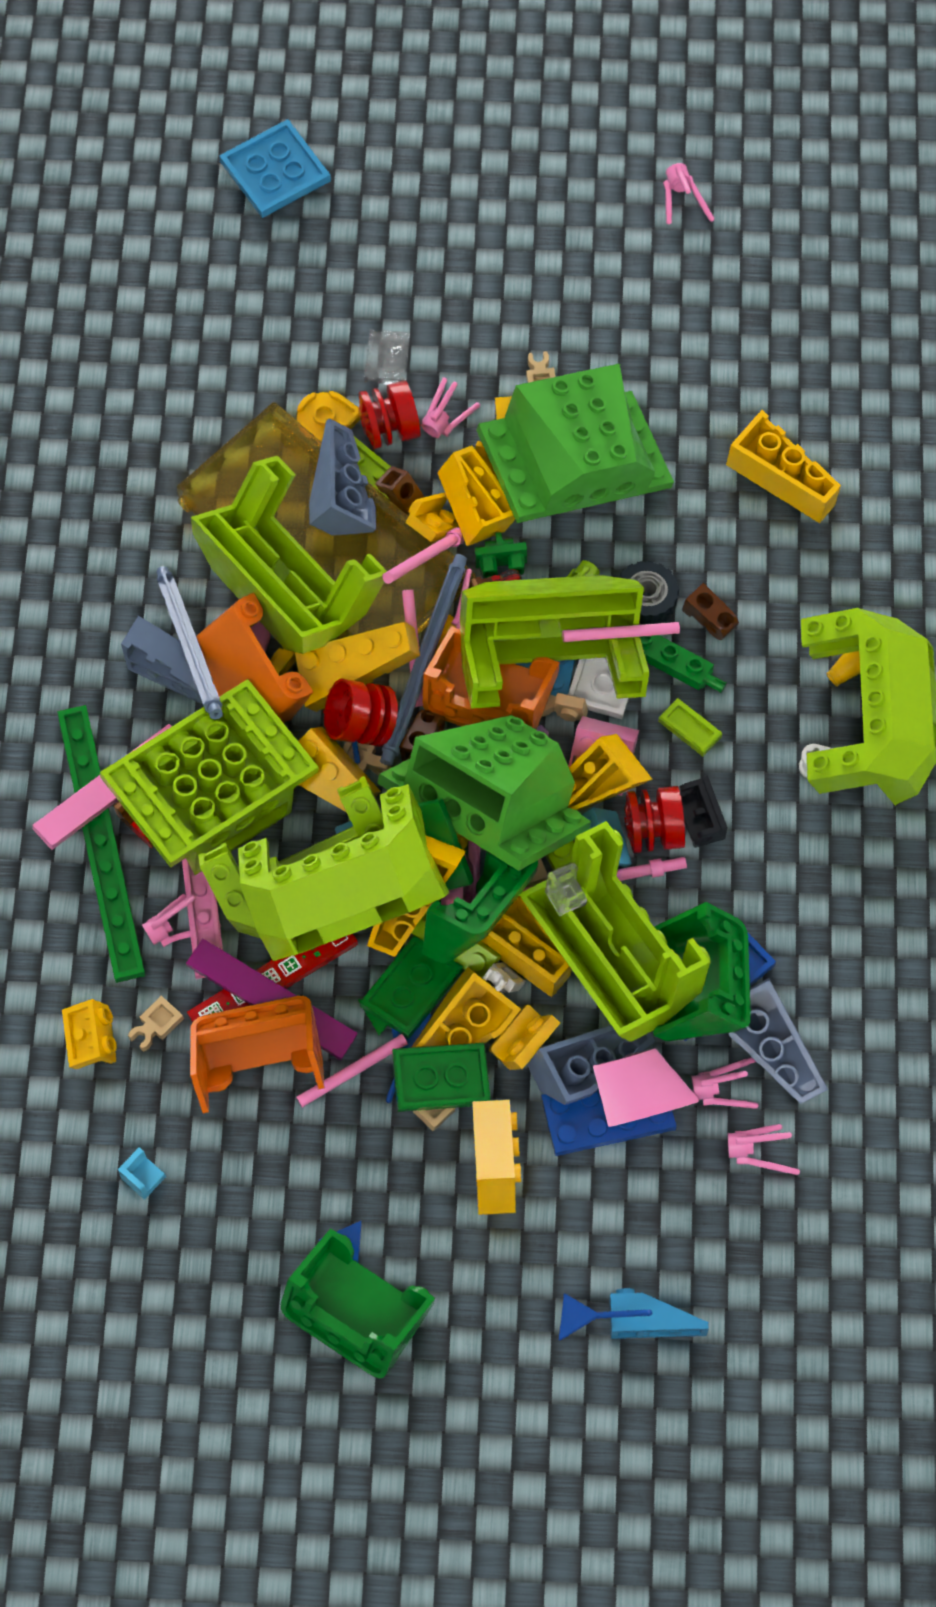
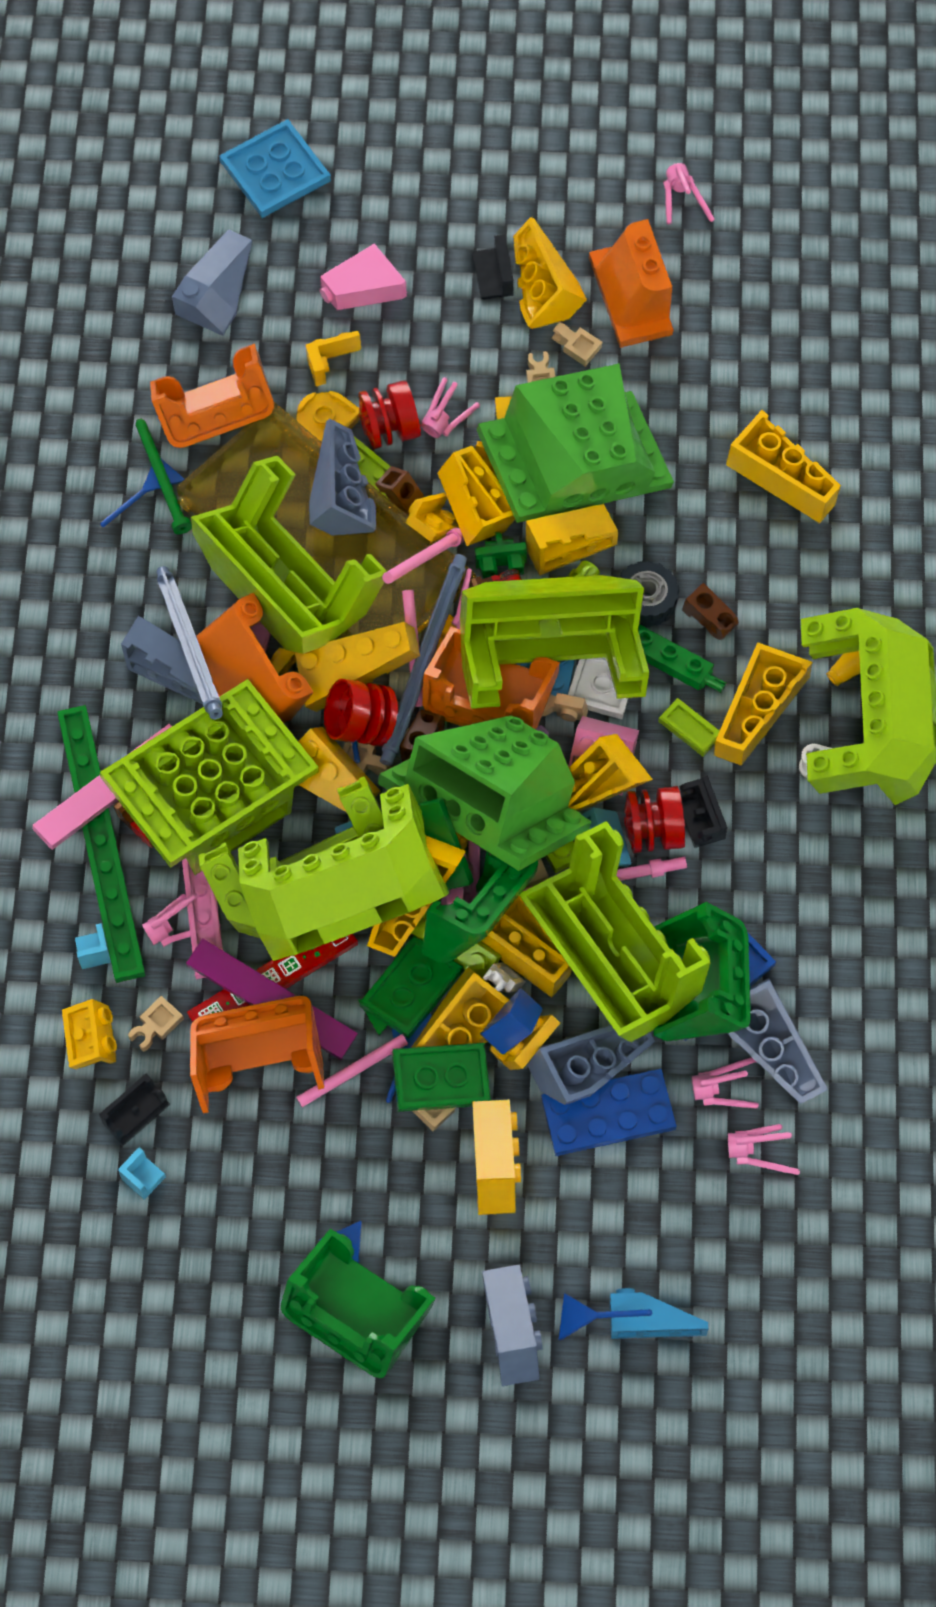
clear plate [364,329,410,384] -> none
clear panel [545,863,587,916] -> none
bright pink bar [562,622,680,642] -> none
bright pink slope [593,1048,699,1127] -> none
none -> medium azure panel [75,923,111,969]
none -> black hinge [99,1074,170,1146]
none -> blue piece [100,459,186,527]
none -> green bar [135,418,192,535]
none -> orange windscreen [150,344,274,448]
none -> sand blue wedge [172,229,252,336]
none -> yellow bracket [305,331,361,386]
none -> bright pink slope [320,244,407,310]
none -> black panel [473,235,514,300]
none -> blue slope [480,988,543,1055]
none -> wedge [482,1264,543,1386]
none -> yellow wedge [513,217,587,329]
none -> yellow wedge [525,504,618,576]
none -> tan plate [552,322,603,367]
none -> orange windscreen [589,219,673,348]
none -> yellow wedge [714,642,813,766]

